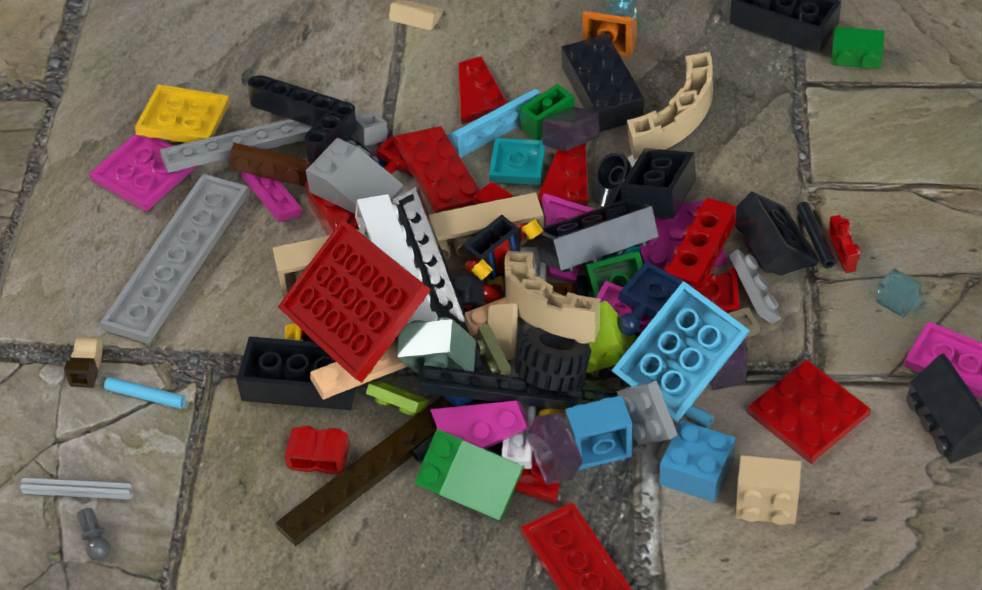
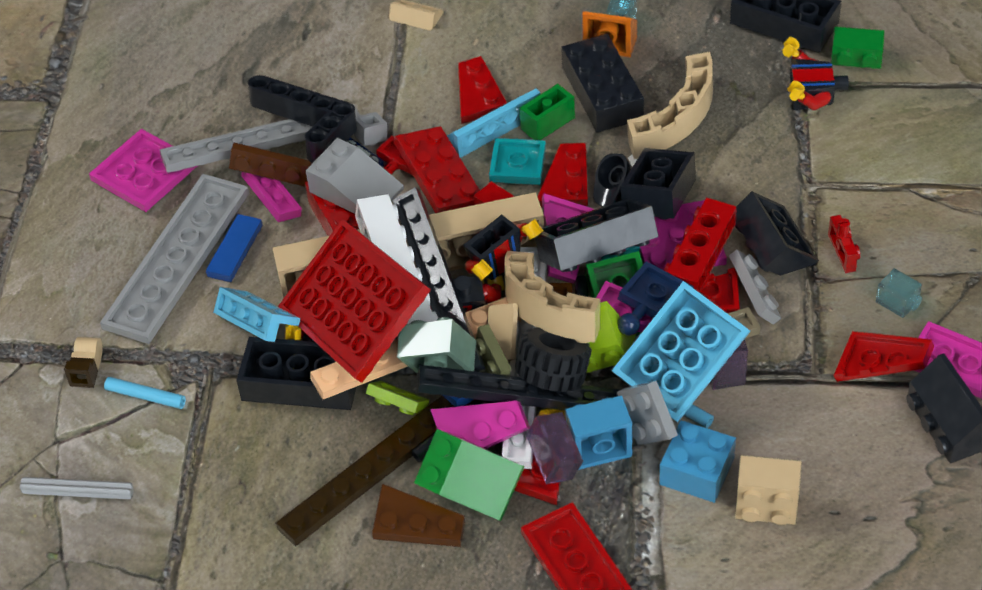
dark grey axle [77,508,110,560] -> none
yellow plate [135,84,230,143] -> none
red brick [284,426,350,474] -> none
clear purple brick [542,107,600,151] -> none
red plate [747,359,871,464] -> none
black piece [797,202,836,269] -> none
none -> blue tile [206,214,263,282]
none -> medium azure fence [213,287,300,342]
none -> reddish brown wing [372,484,465,547]
none -> torso [782,37,849,111]
none -> red wing [834,331,934,382]

